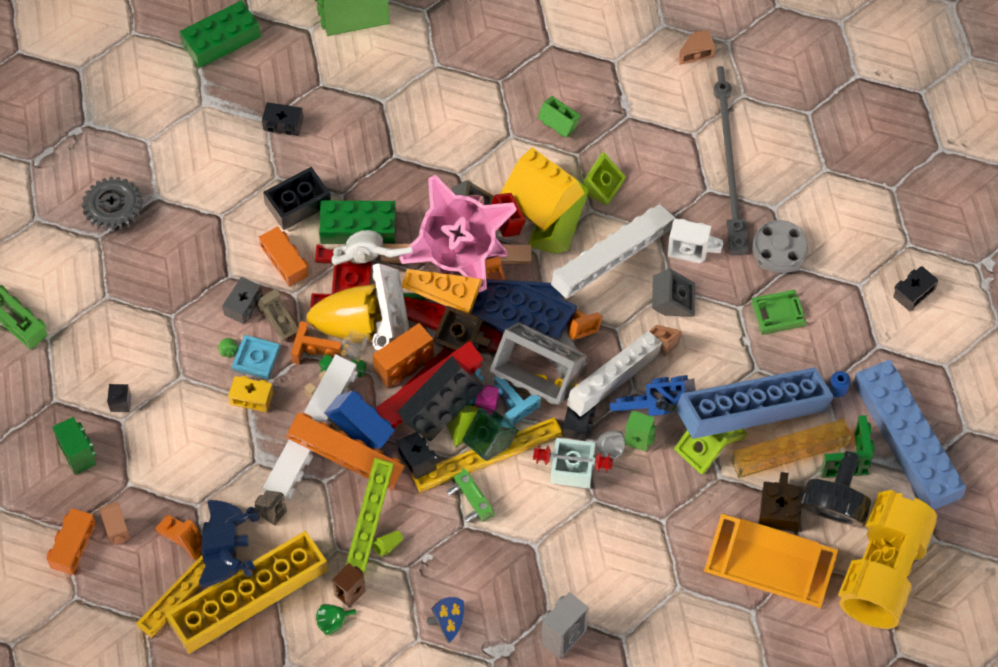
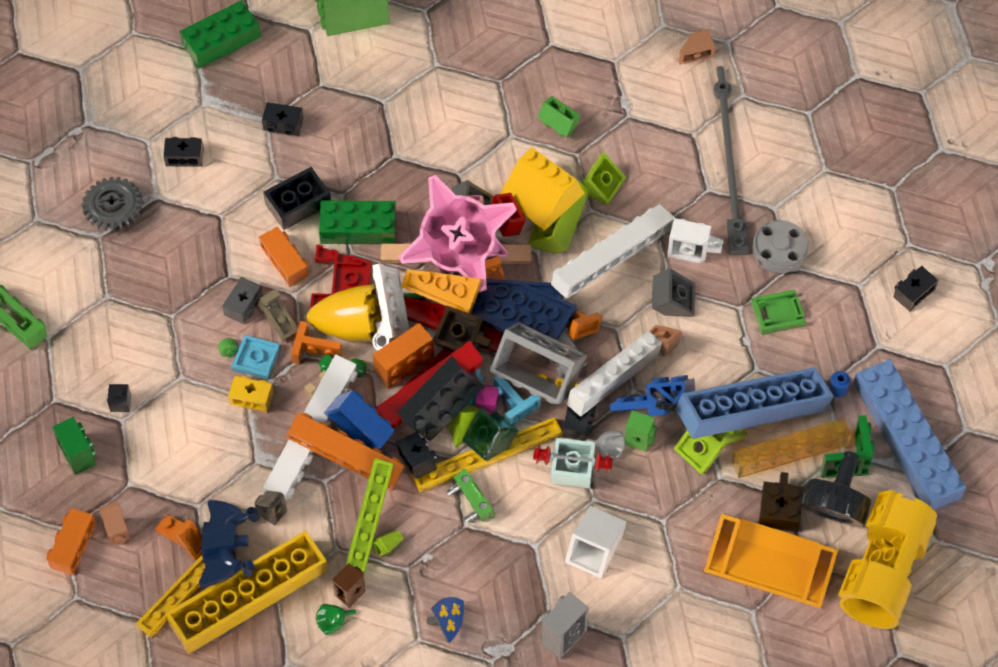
white piece [331,230,413,265] -> none
clear brick [340,328,369,362] -> none
none -> black brick [163,137,204,167]
none -> white slope [565,506,627,578]

